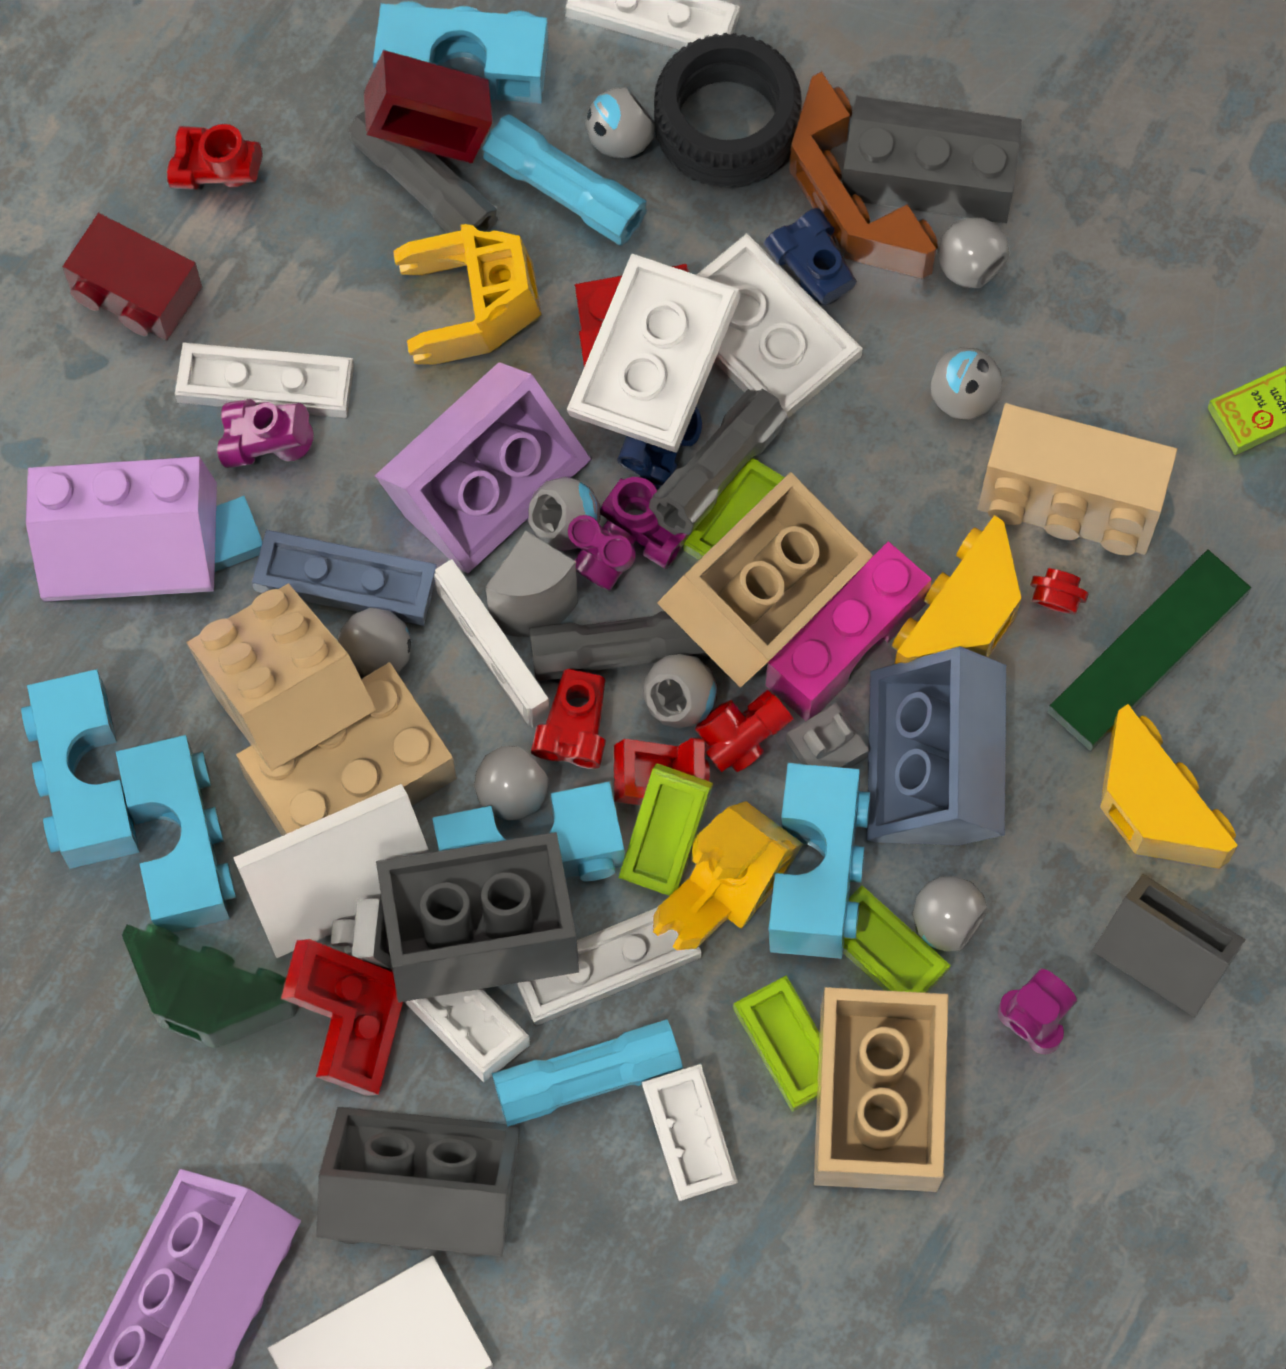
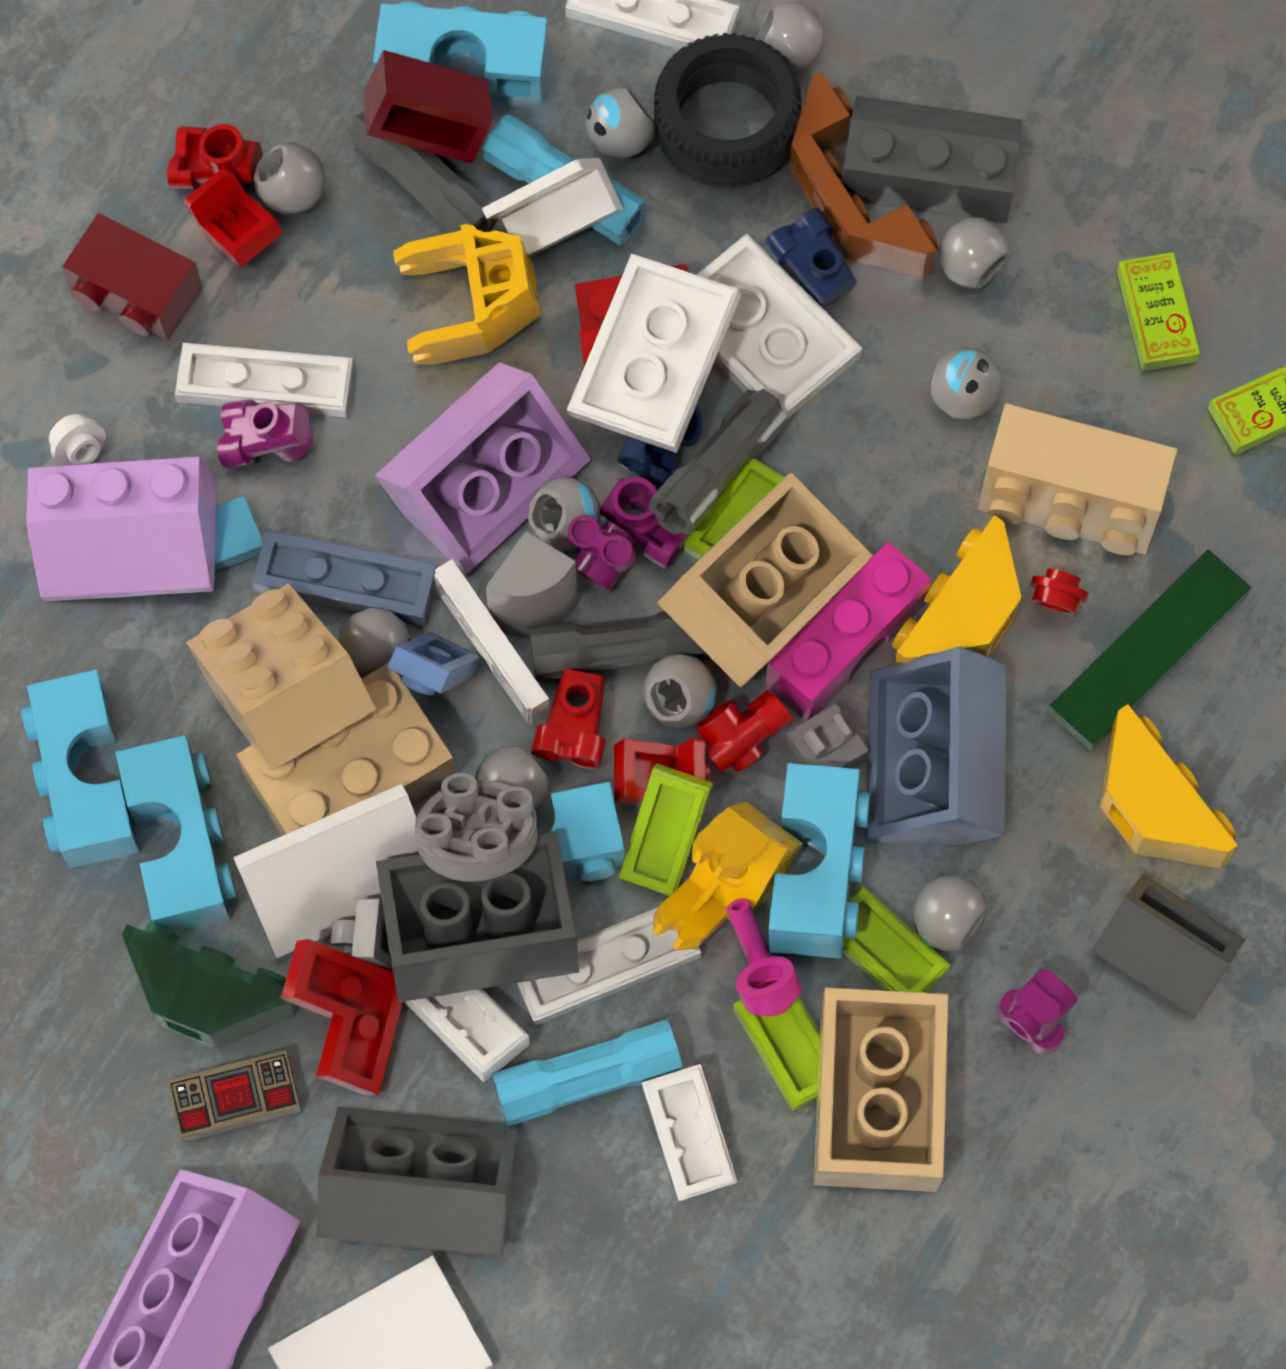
none -> white plate [49,413,106,466]
none -> tile [167,1049,302,1143]
none -> red bracket [184,167,283,268]
none -> light grey piece [254,143,326,214]
none -> medium blue plate [387,632,482,695]
none -> light grey tile [415,772,538,881]
none -> white panel [482,158,623,257]
none -> dark pink plate [726,899,802,1016]
none -> light grey piece [757,1,824,71]
none -> lime tile [1116,252,1200,372]

